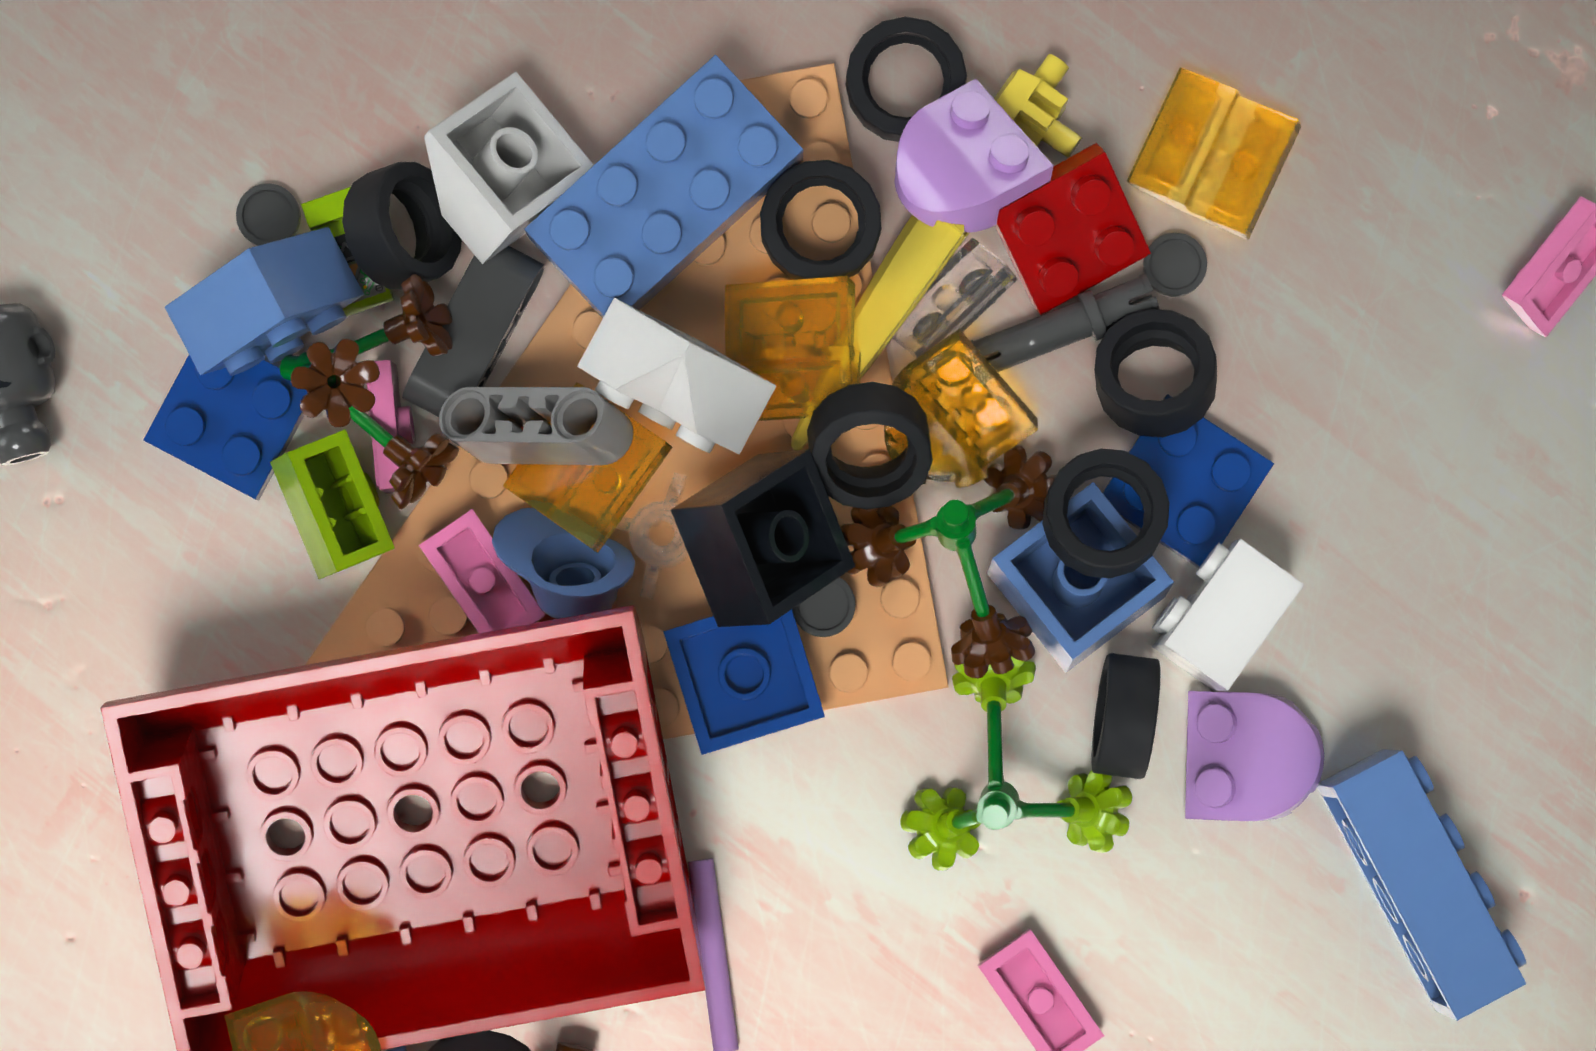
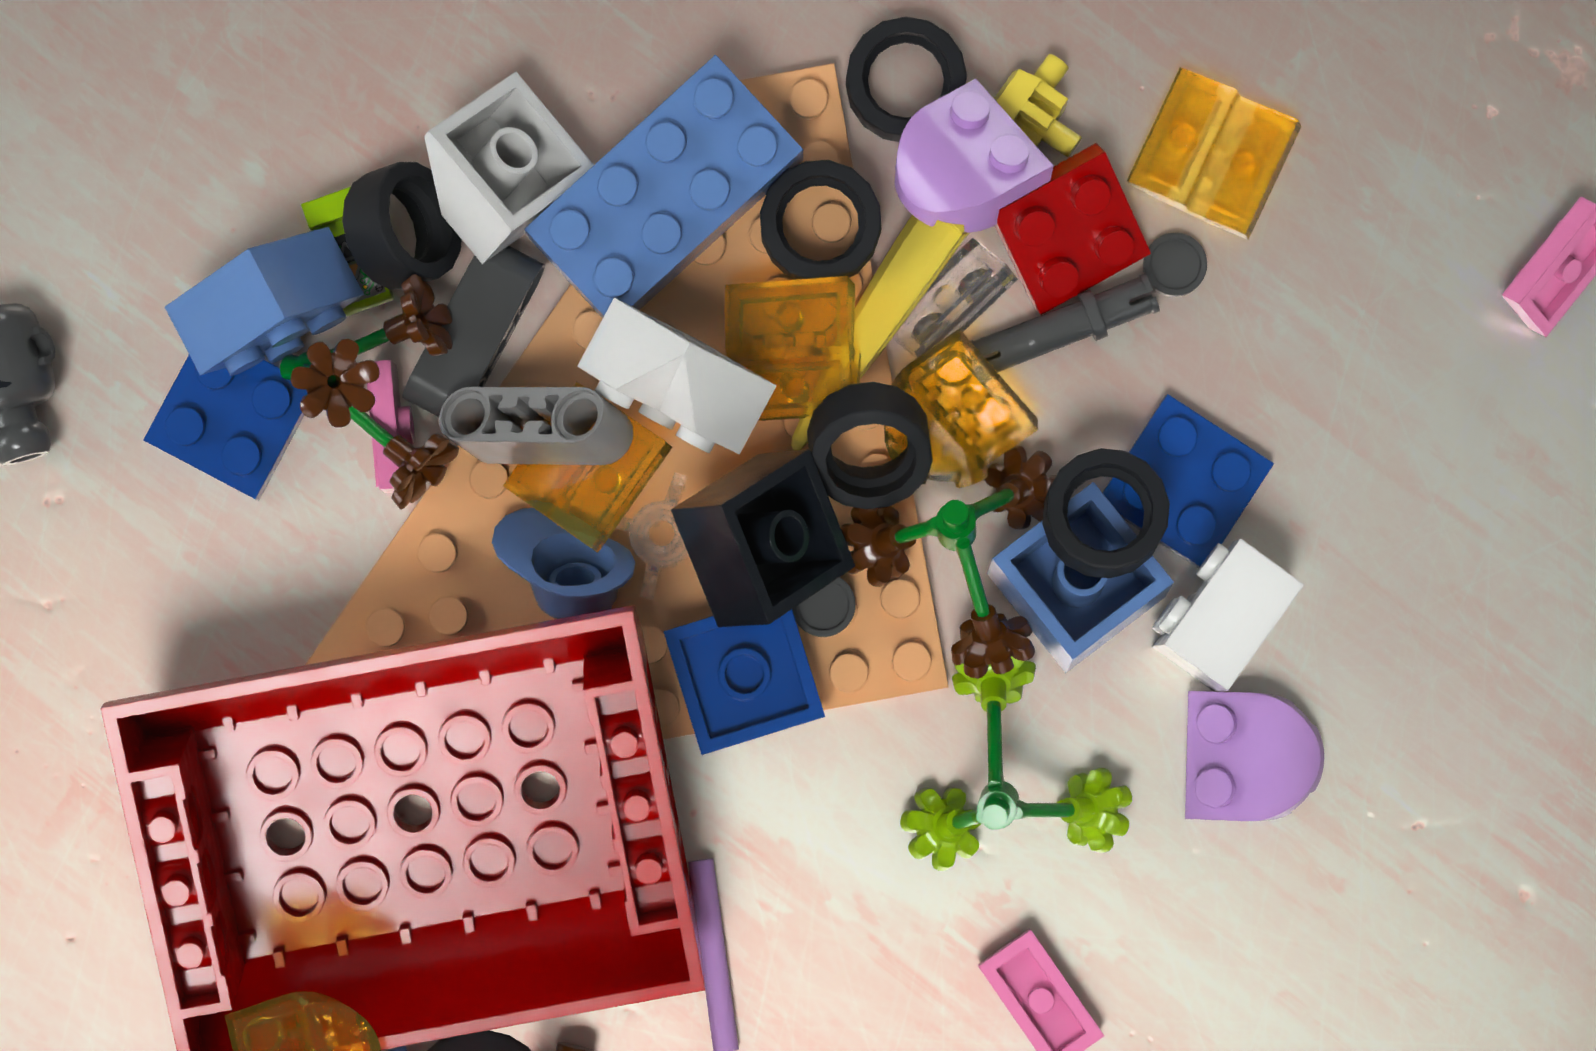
dark grey piece [236,184,301,246] -> none
lime brick [270,429,395,580] -> none
bright pink plate [419,509,545,633] -> none
black tyre [1091,653,1161,779] -> none
black tyre [1094,309,1217,437] -> none
medium blue brick [1317,749,1526,1021] -> none

